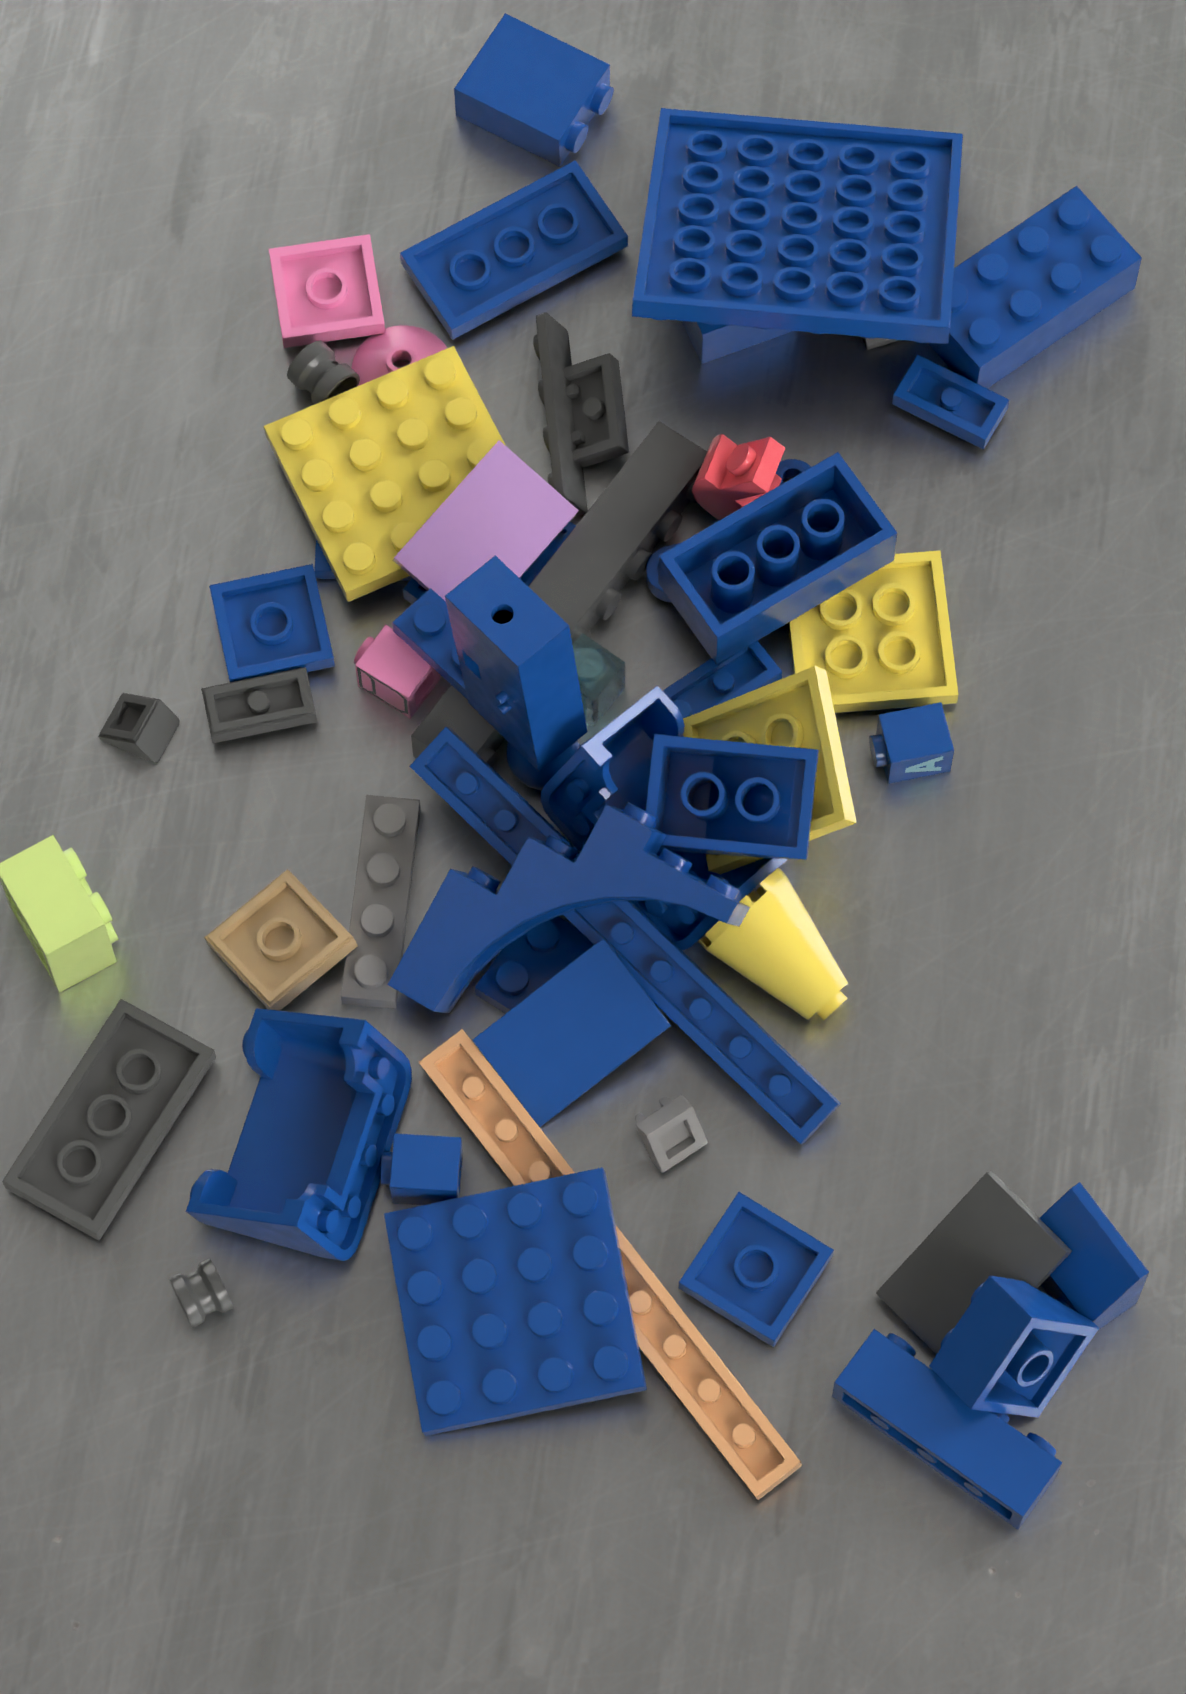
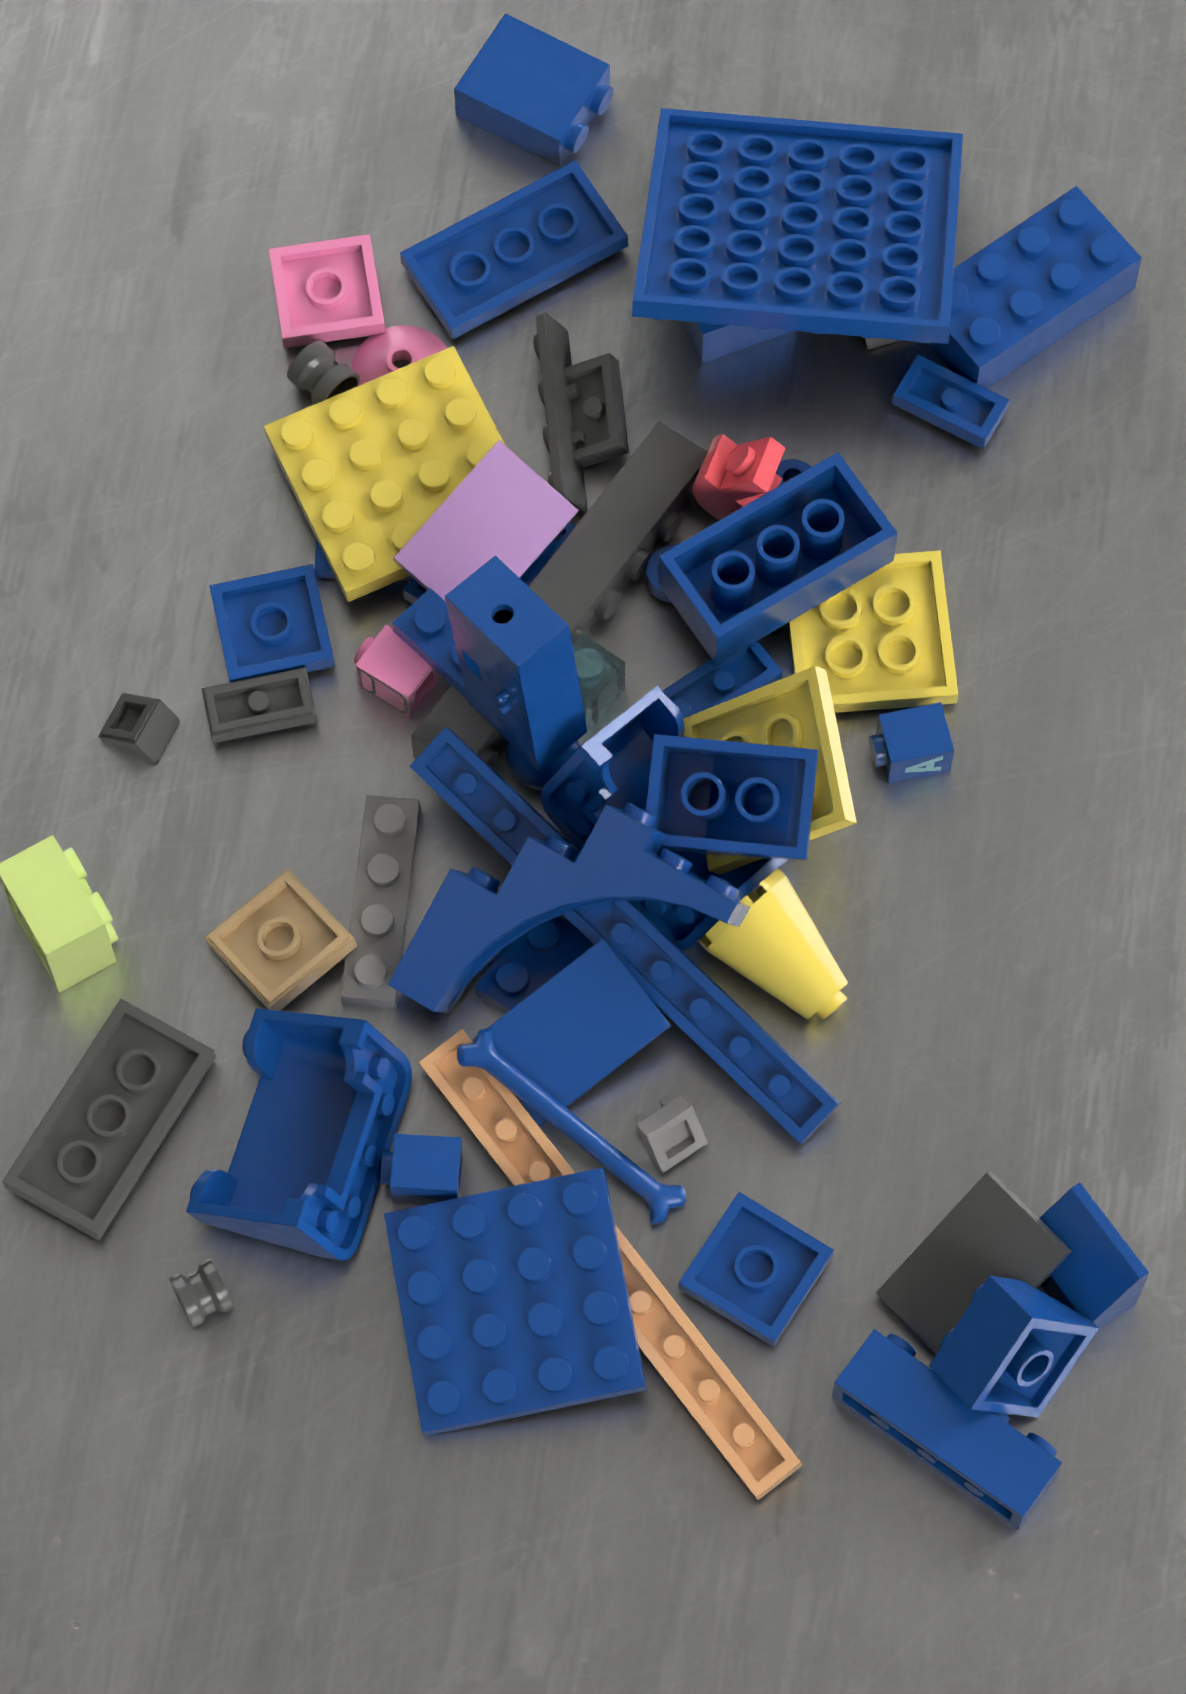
none -> blue piece [457,1028,686,1224]

